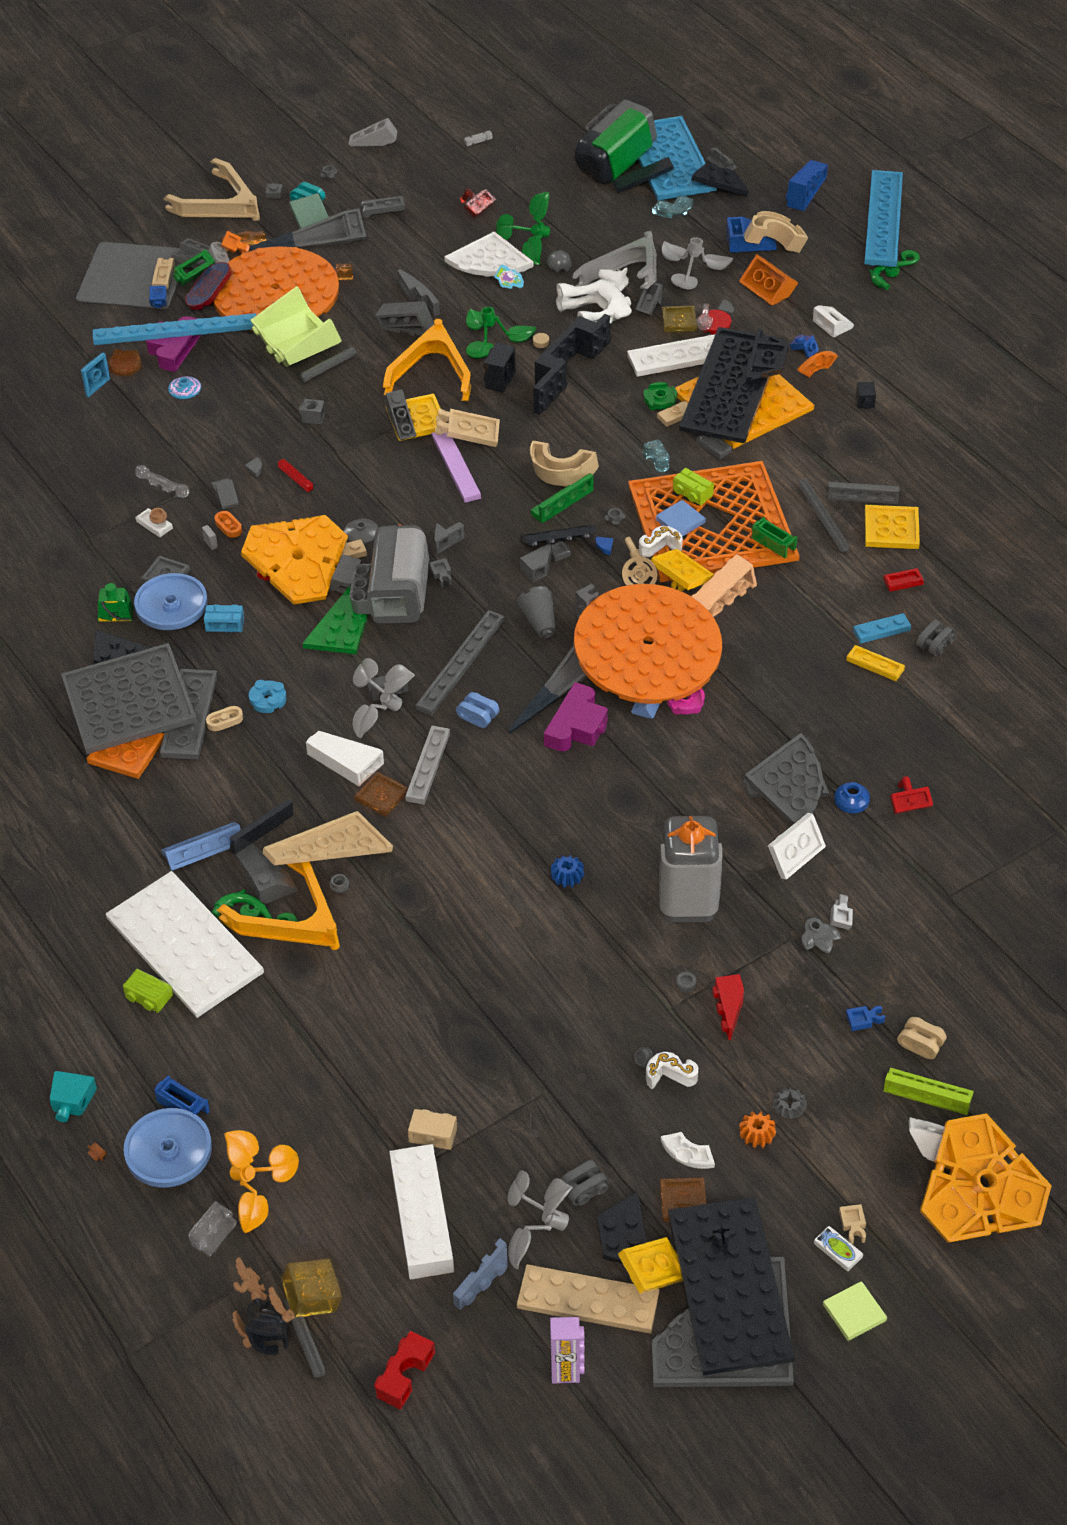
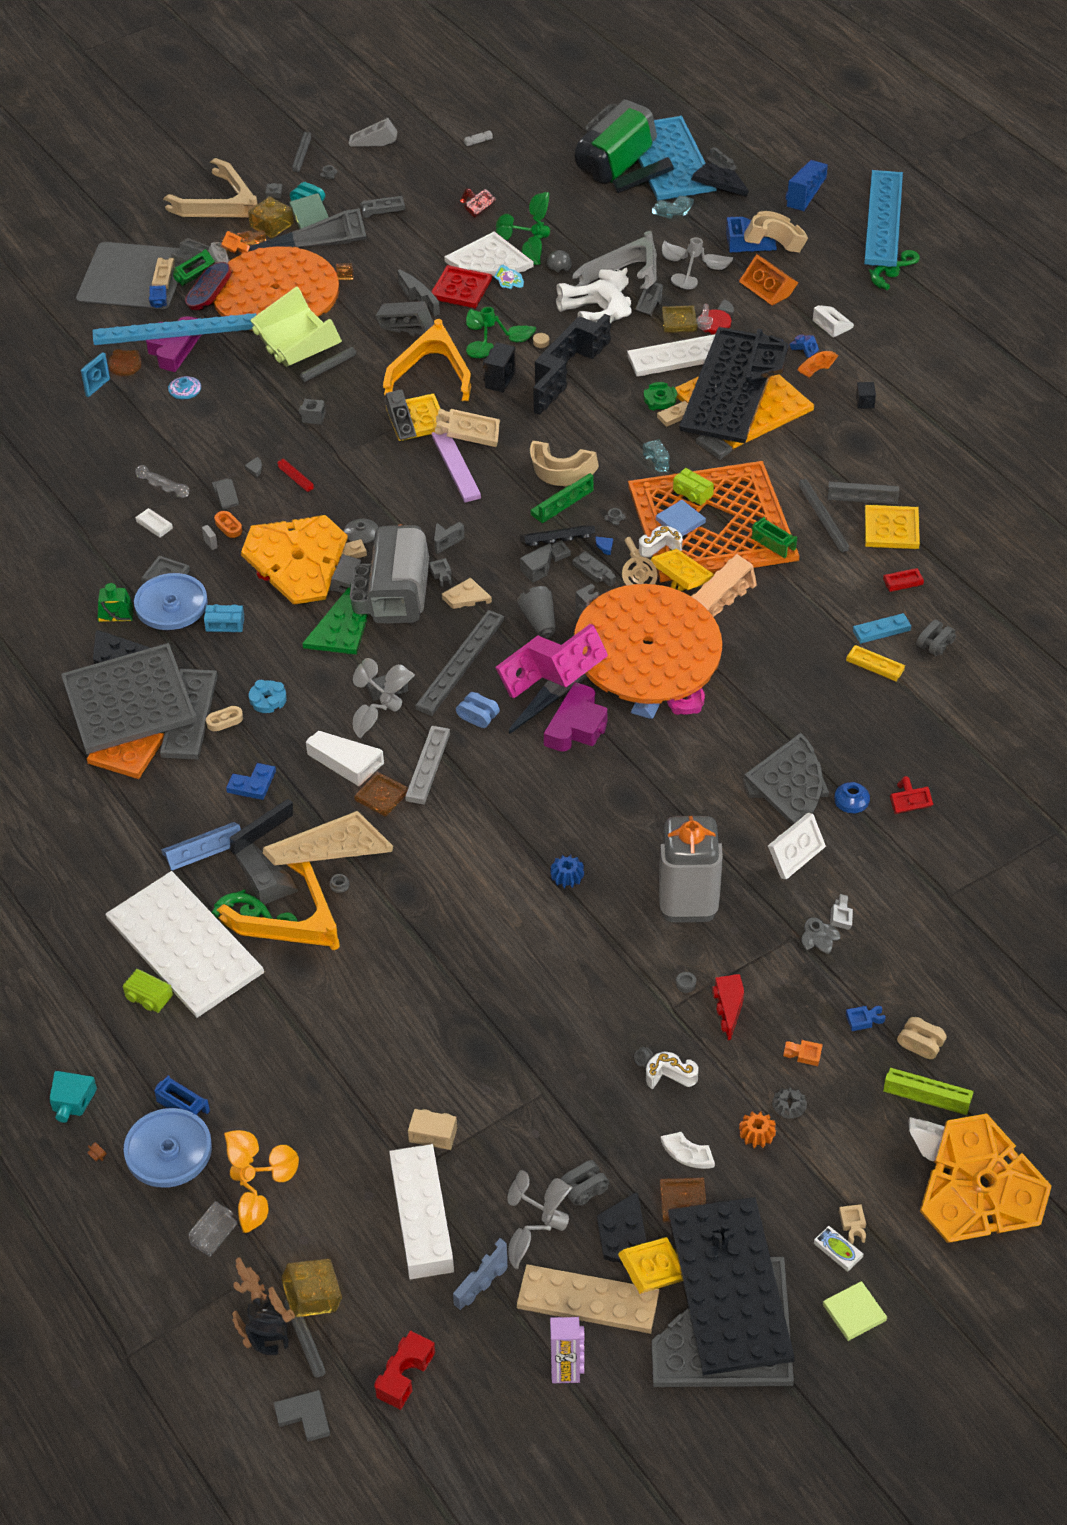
medium nougat plate [149,508,167,524] -> none
none -> blue plate [226,763,276,800]
none -> clear yellow brick [248,196,294,238]
none -> dark grey tile [274,1390,330,1442]
none -> dark grey axle [292,132,311,172]
none -> red plate [432,265,492,308]
none -> tan wing [442,578,492,609]
none -> dark pink bracket [495,624,608,698]
none -> dark grey hinge [573,551,616,587]
none -> orange plate [783,1040,822,1066]

